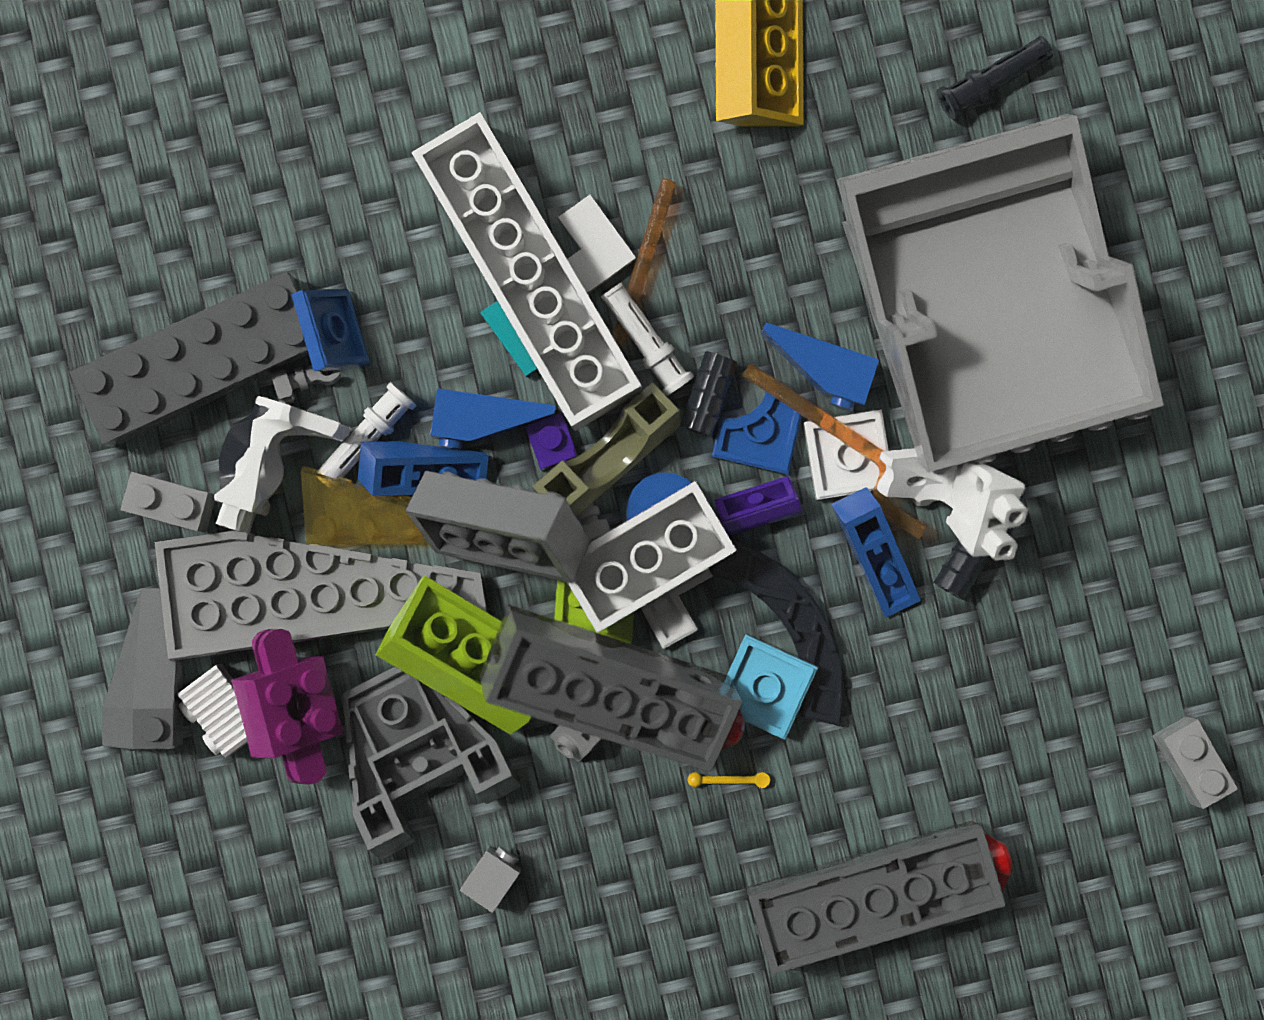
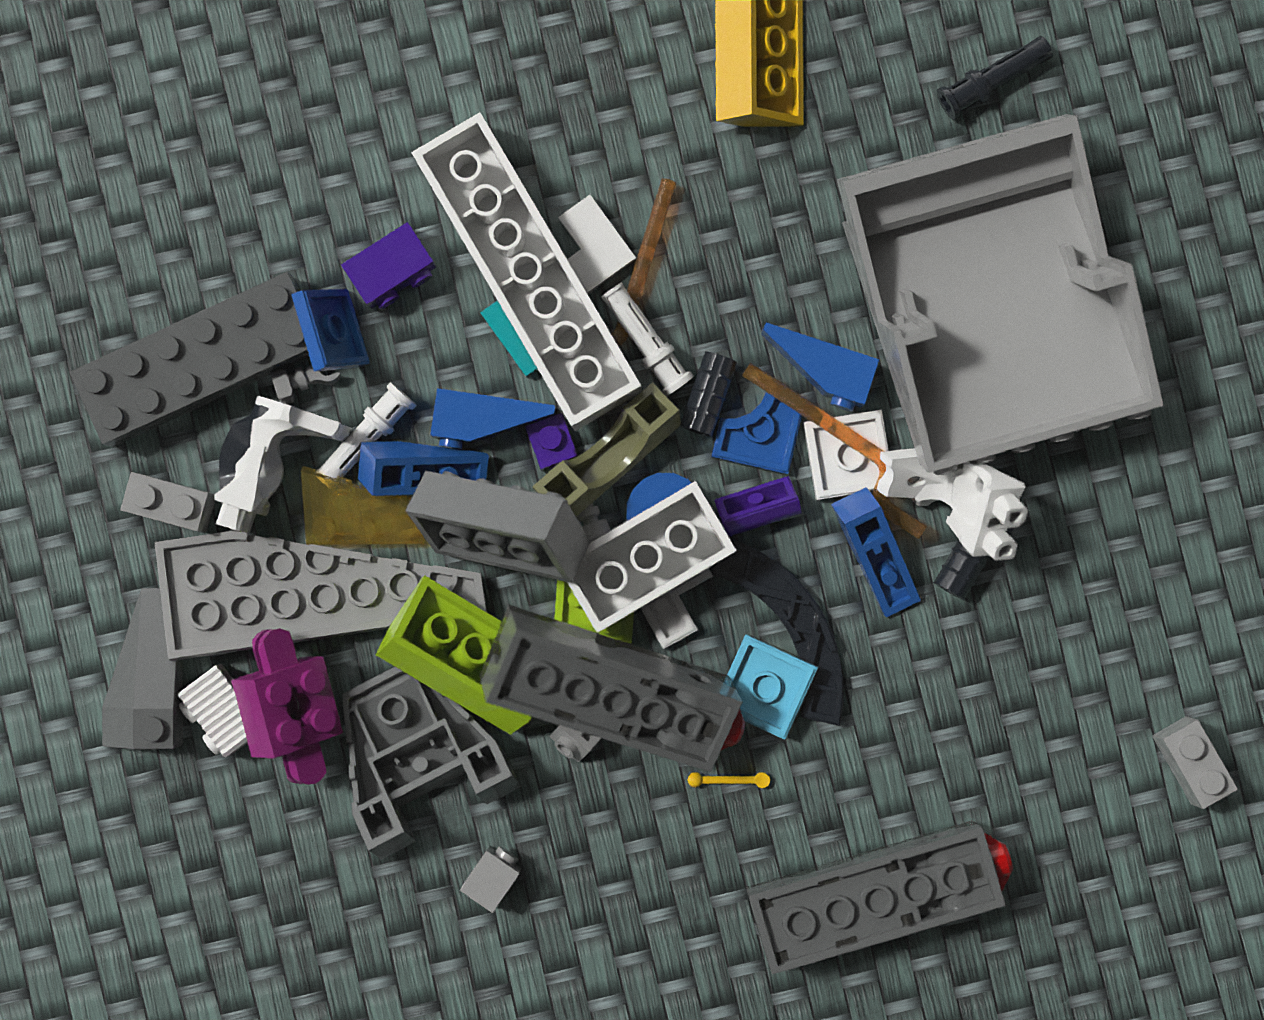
none -> dark purple brick [341,222,436,309]

